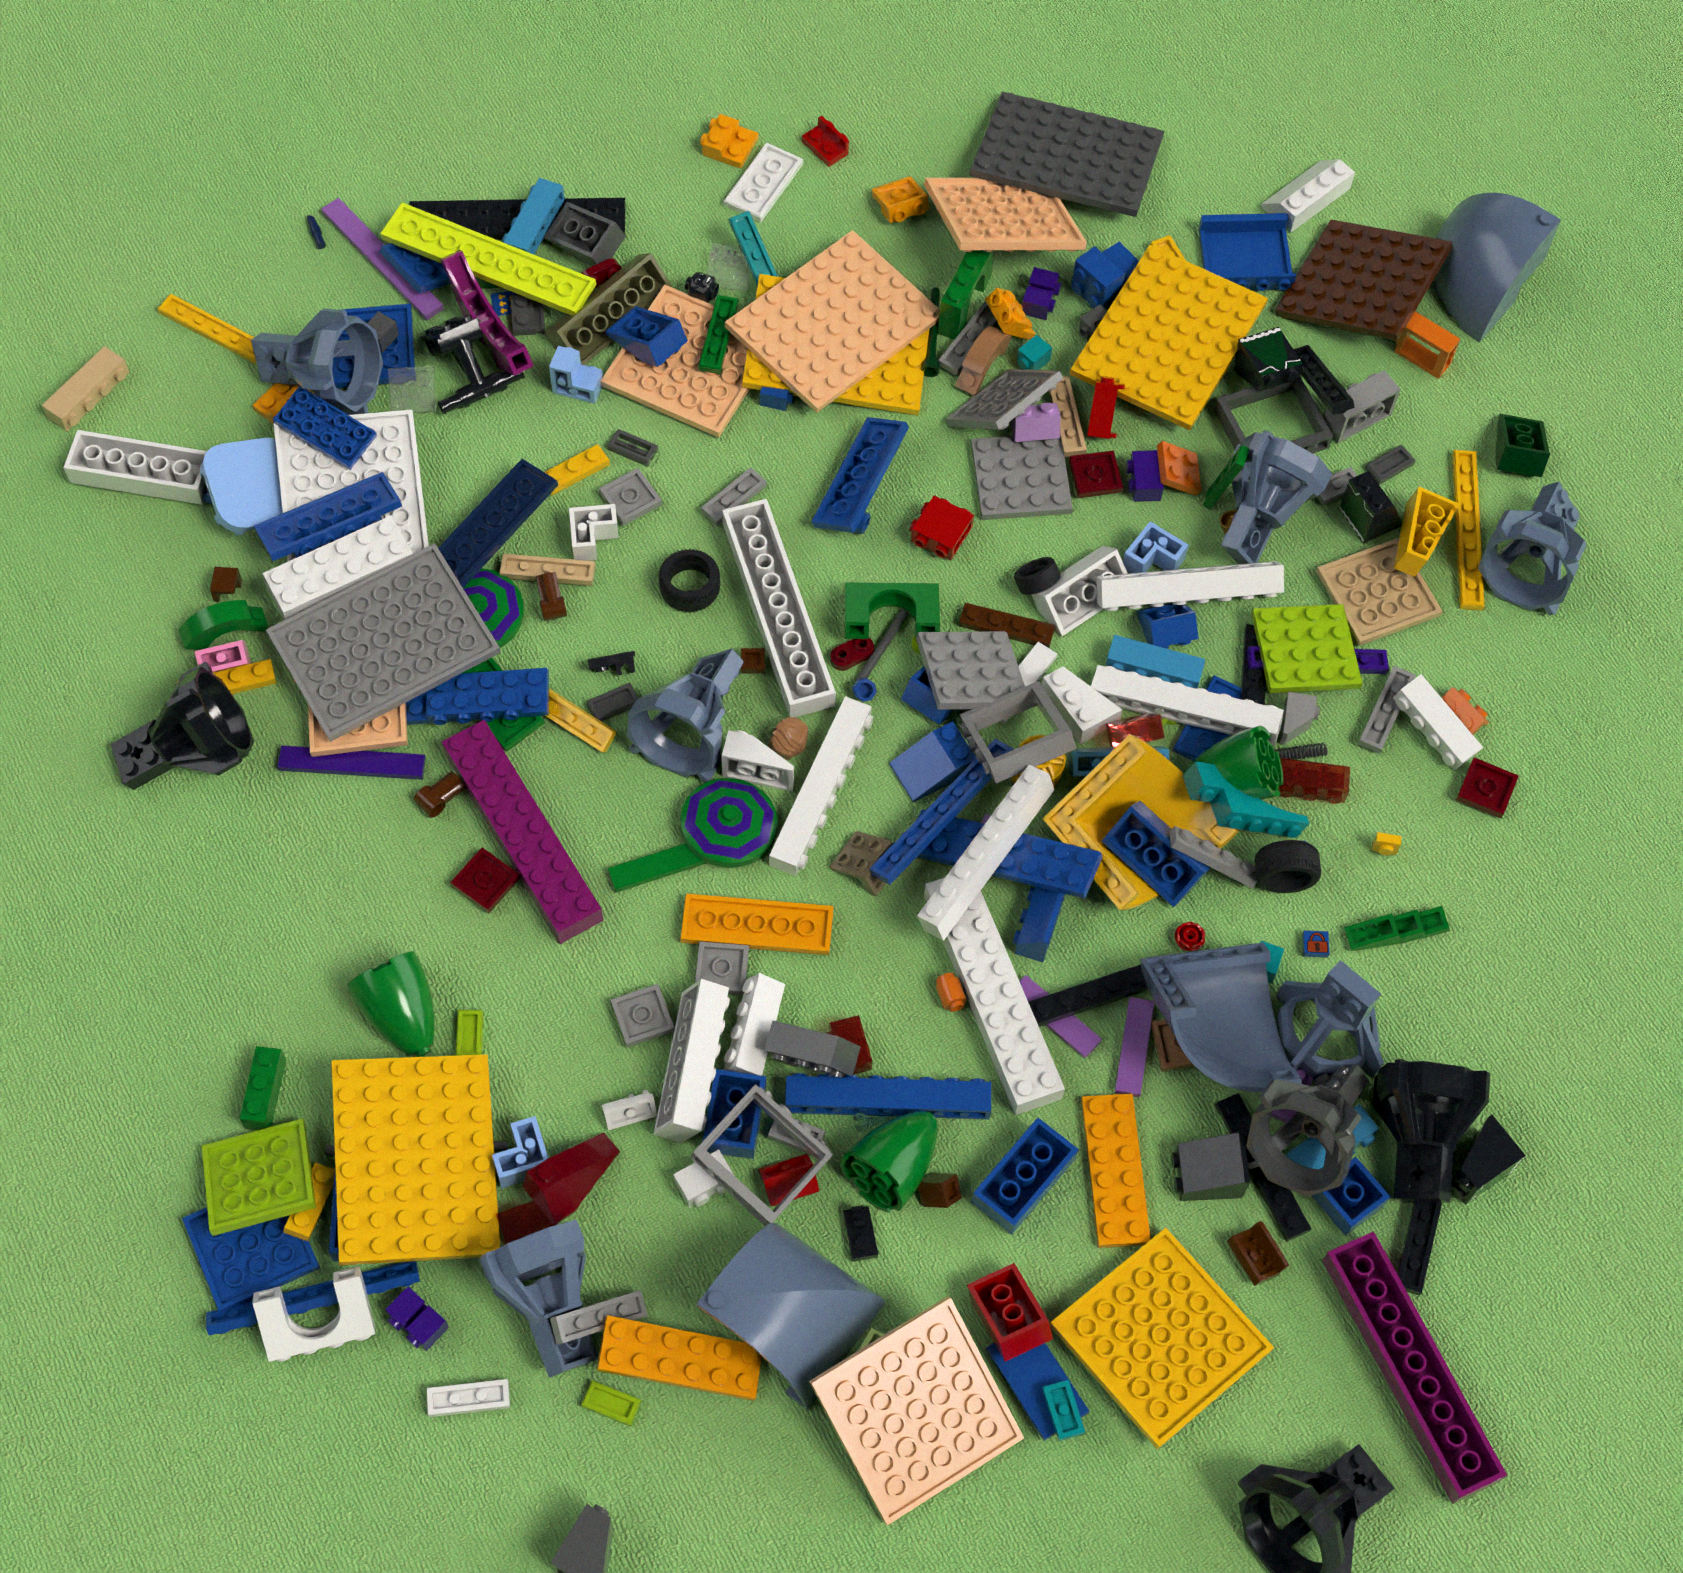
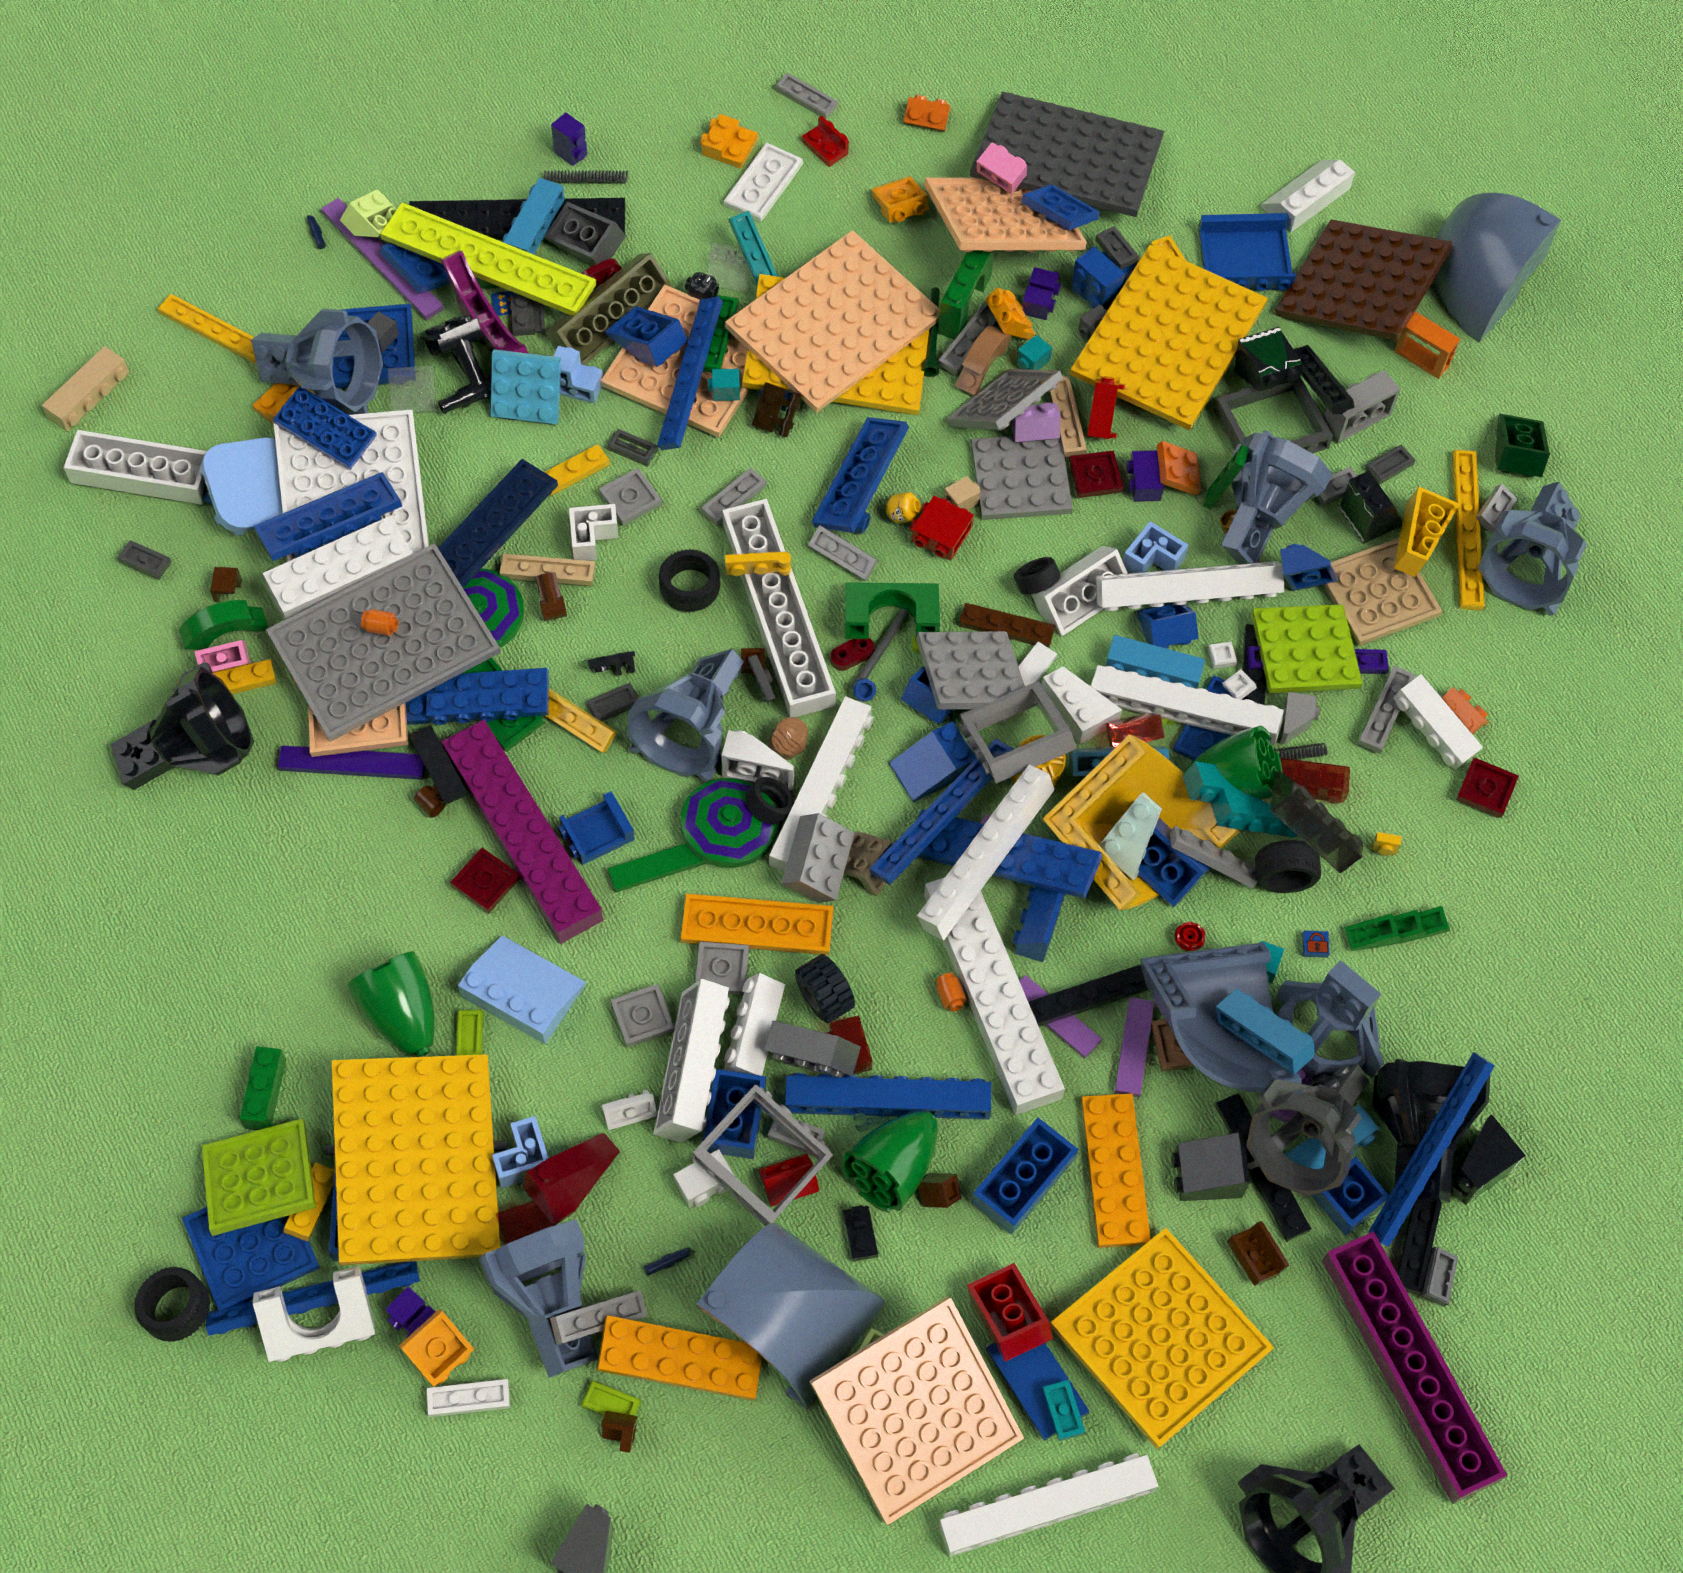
none -> dark grey plate [118,540,172,580]
none -> black tyre [134,1267,210,1342]
none -> yellowish green slope [340,189,397,237]
none -> orange brick [361,609,399,636]
none -> light orange plate [399,1309,475,1387]
none -> black tile [409,725,468,805]
none -> light blue slope [458,935,586,1044]
none -> medium azure plate [491,349,561,424]
none -> dark grey piece [544,170,628,183]
none -> dark purple piece [551,112,587,166]
none -> blue panel [558,791,635,865]
none -> reddish brown panel [601,1411,638,1453]
none -> dark blue piece [644,1247,691,1276]
none -> blue plate [657,296,723,450]
none -> teal brick [708,369,740,401]
none -> yellow plate [725,551,791,576]
none -> black tyre [746,777,794,824]
none -> dark grey plate [748,654,776,702]
none -> dark brown plate [752,382,801,438]
none -> light grey tile [775,73,838,119]
none -> light grey brick [781,813,854,903]
none -> black wheel [795,954,855,1024]
none -> light grey plate [808,525,879,580]
none -> yellow head [886,492,921,523]
none -> orange bracket [904,95,951,132]
none -> white brick [939,1453,1159,1557]
none -> tan brick [944,476,981,510]
none -> bright pink brick [977,142,1027,194]
none -> blue plate [1021,184,1100,230]
none -> dark grey plate [1096,226,1139,270]
none -> light aqua wing [1099,792,1162,880]
none -> white tile [1208,642,1237,669]
none -> dark azure brick [1216,989,1315,1074]
none -> white tile [1222,669,1257,699]
none -> clear smoke slope [1271,770,1363,874]
none -> blue slope [1280,544,1338,591]
none -> blue plate [1368,1052,1495,1247]
none -> dark grey plate [1421,1246,1458,1307]
none -> light grey plate [1476,484,1517,533]

